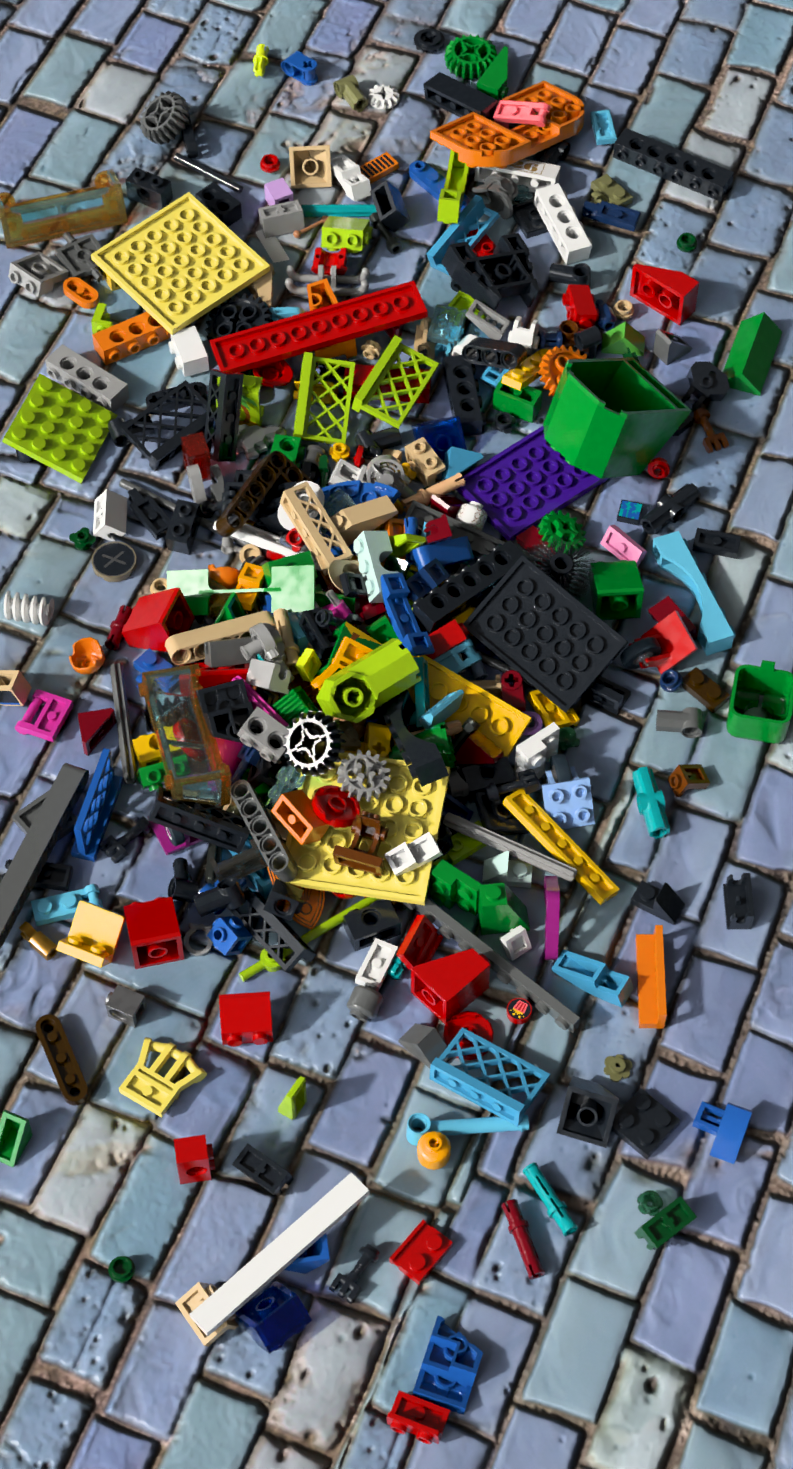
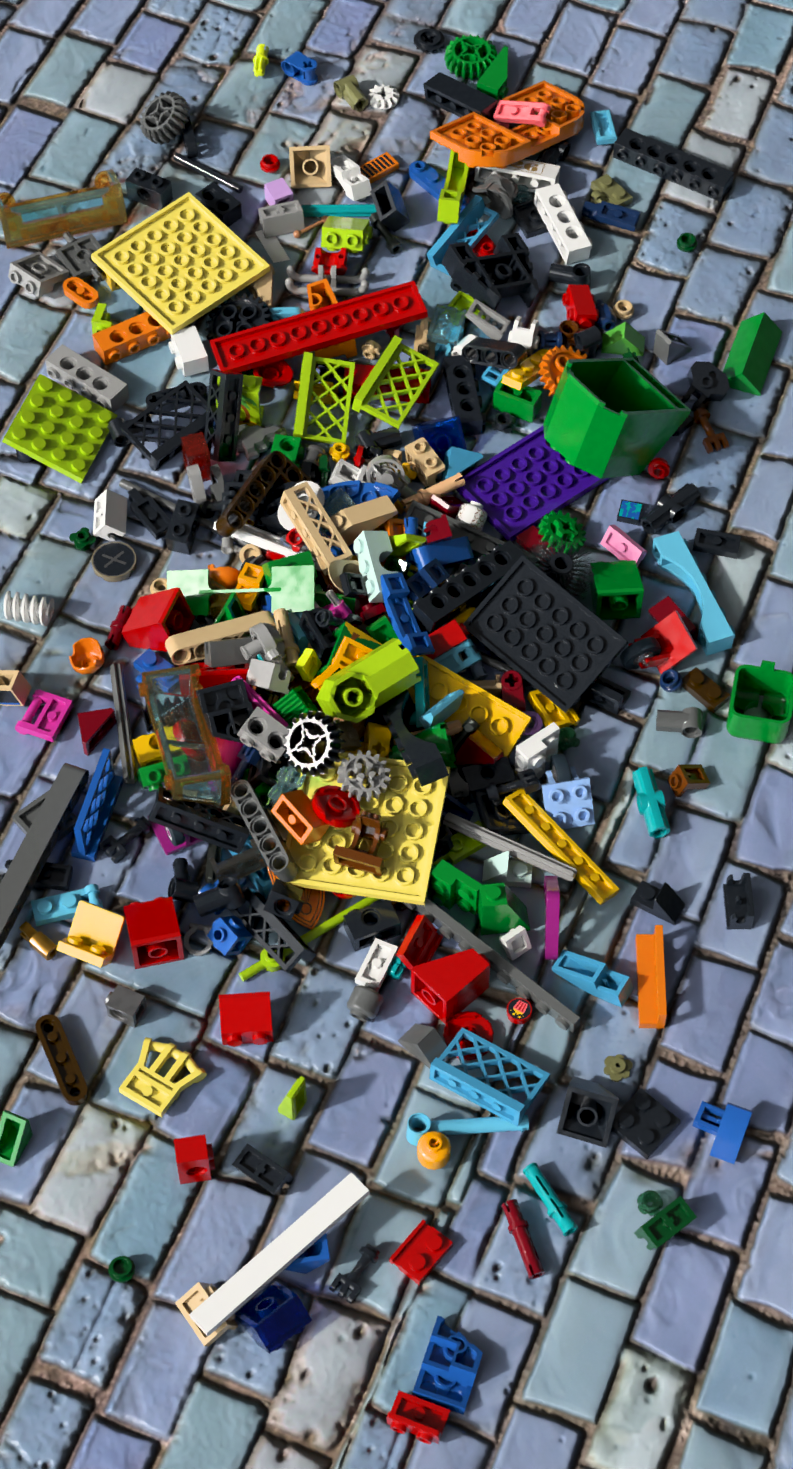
white slope [384,832,443,876] -> none
red slope [630,264,699,325] -> none

